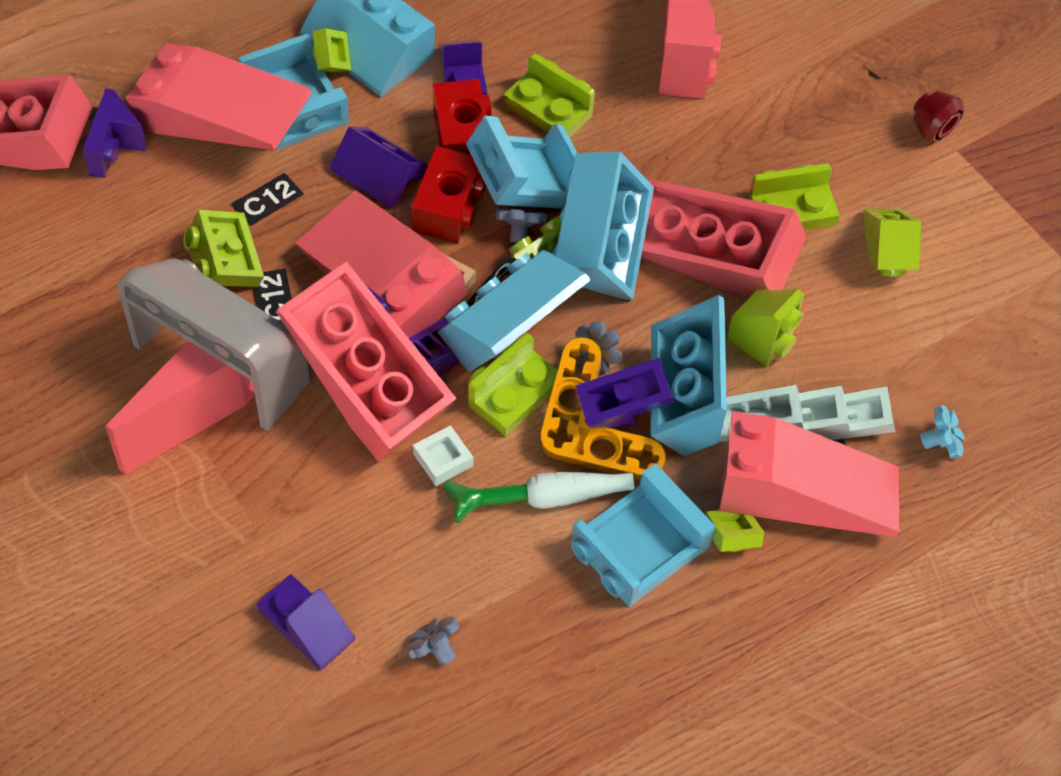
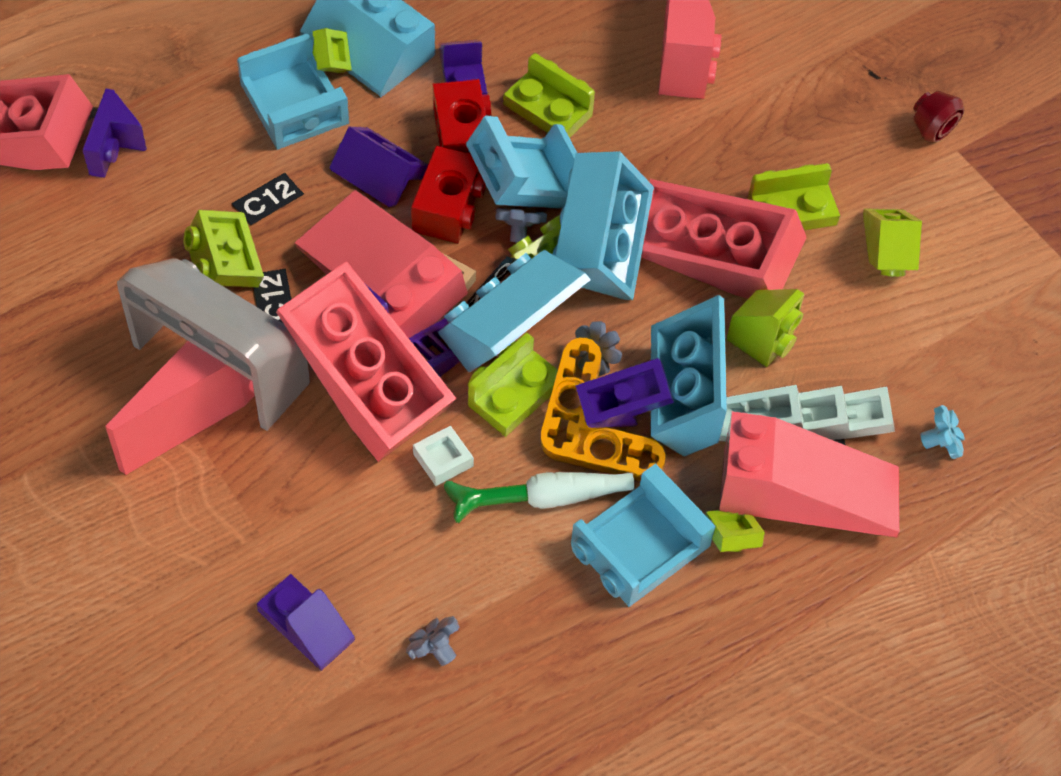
coral slope [126,43,312,150] -> none

